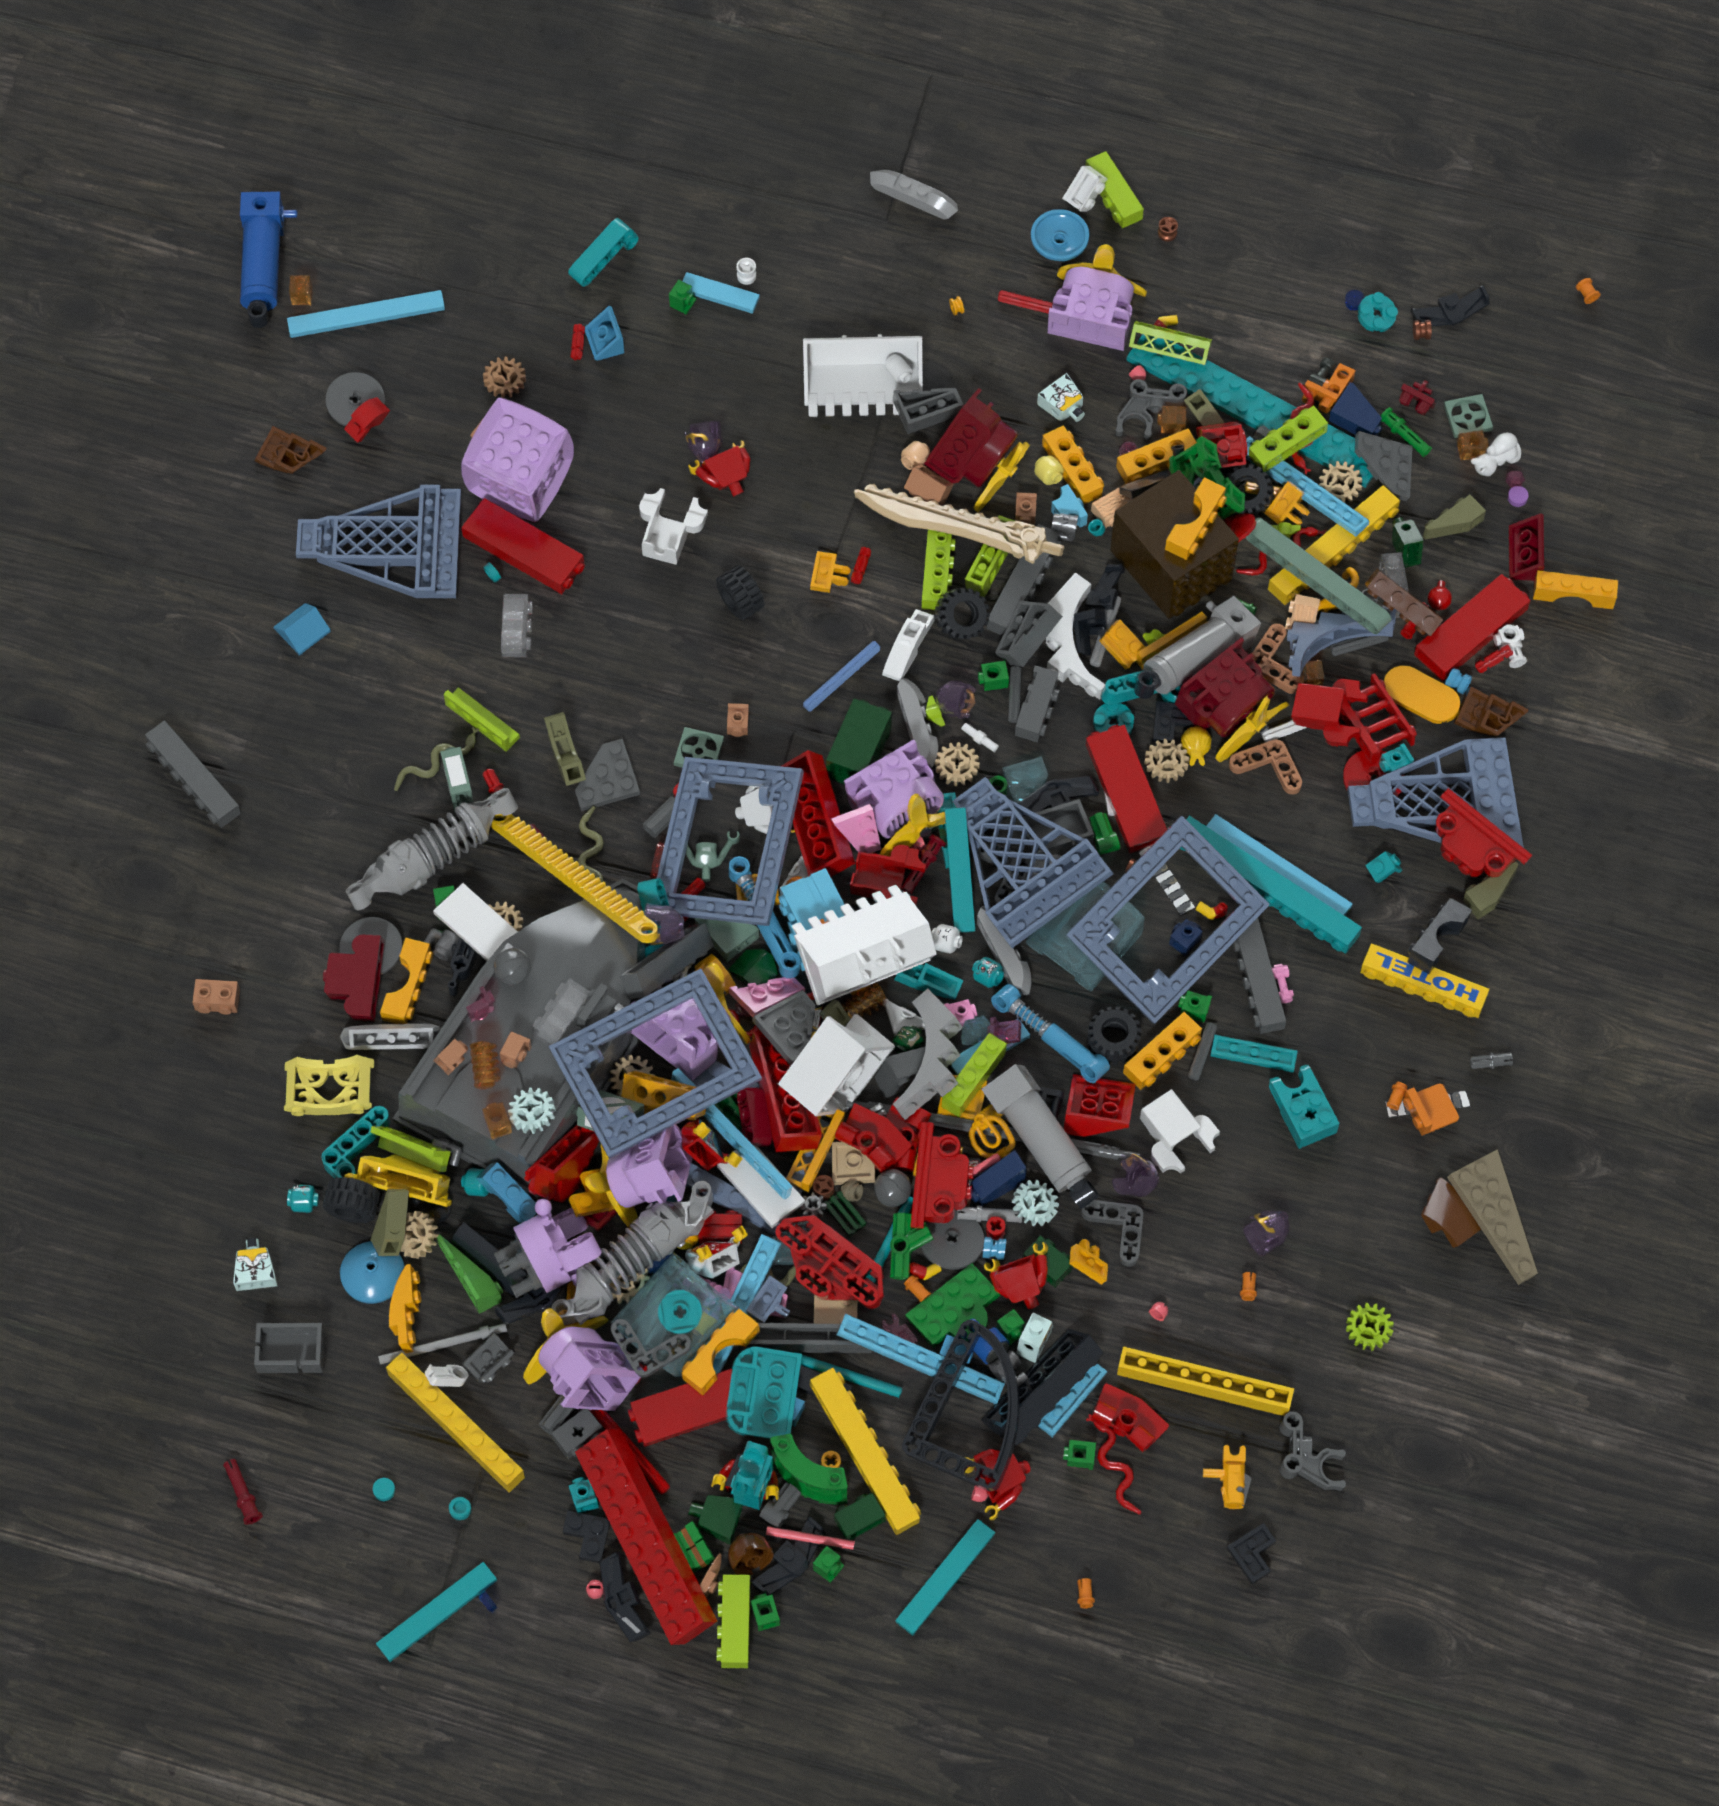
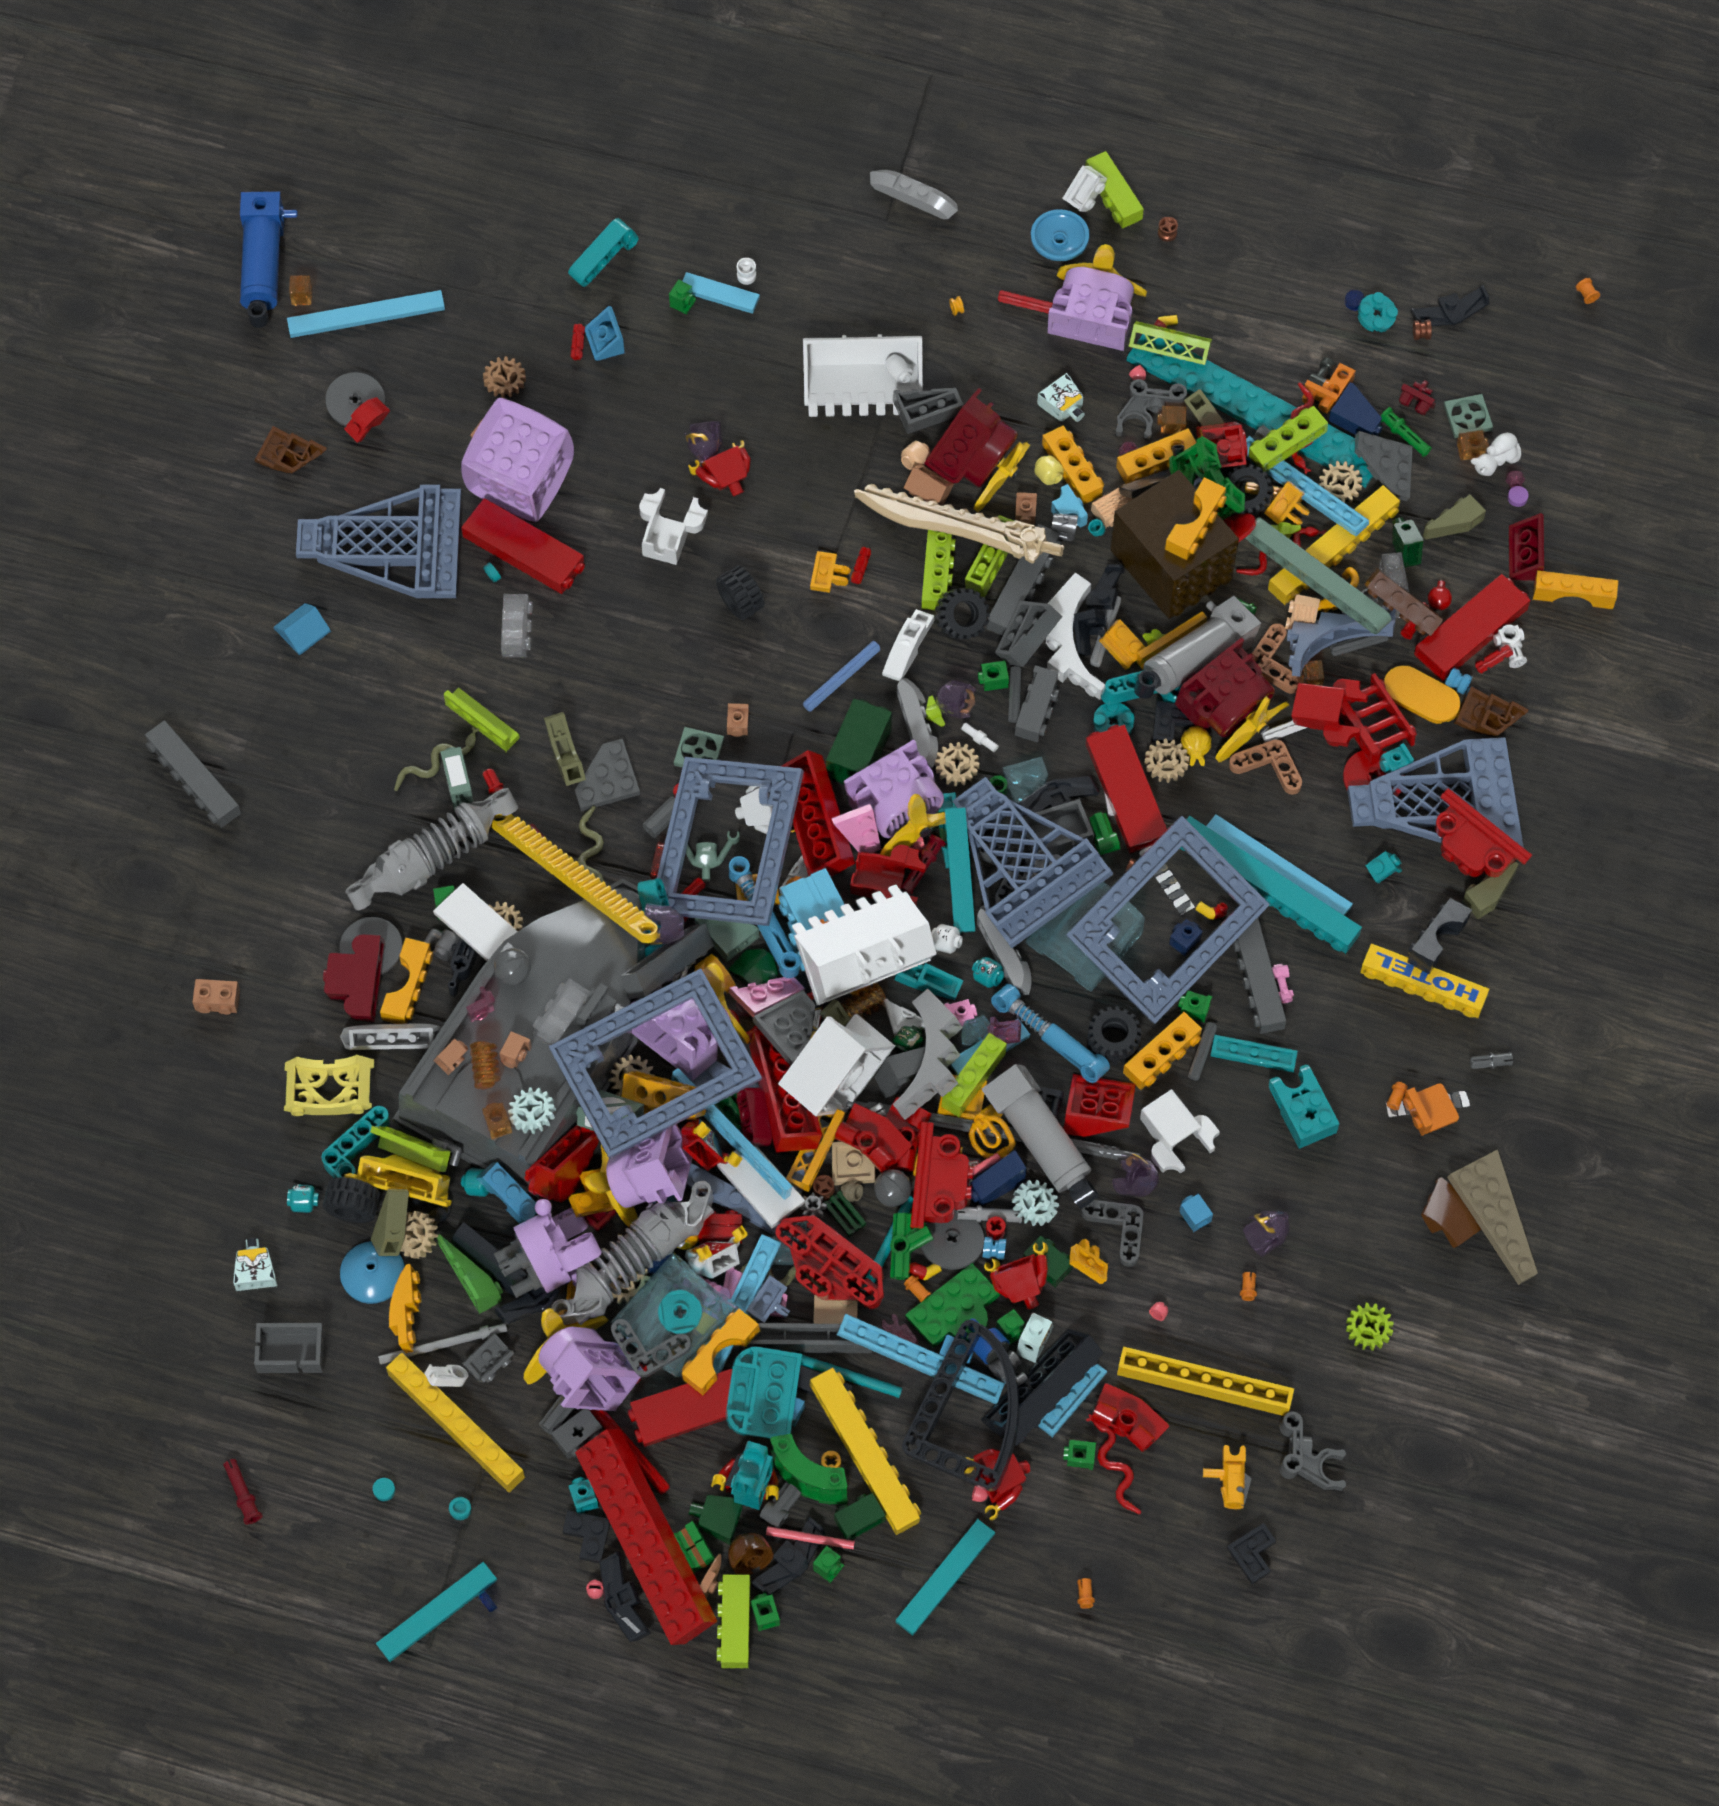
none -> dark azure brick [1179,1194,1213,1232]

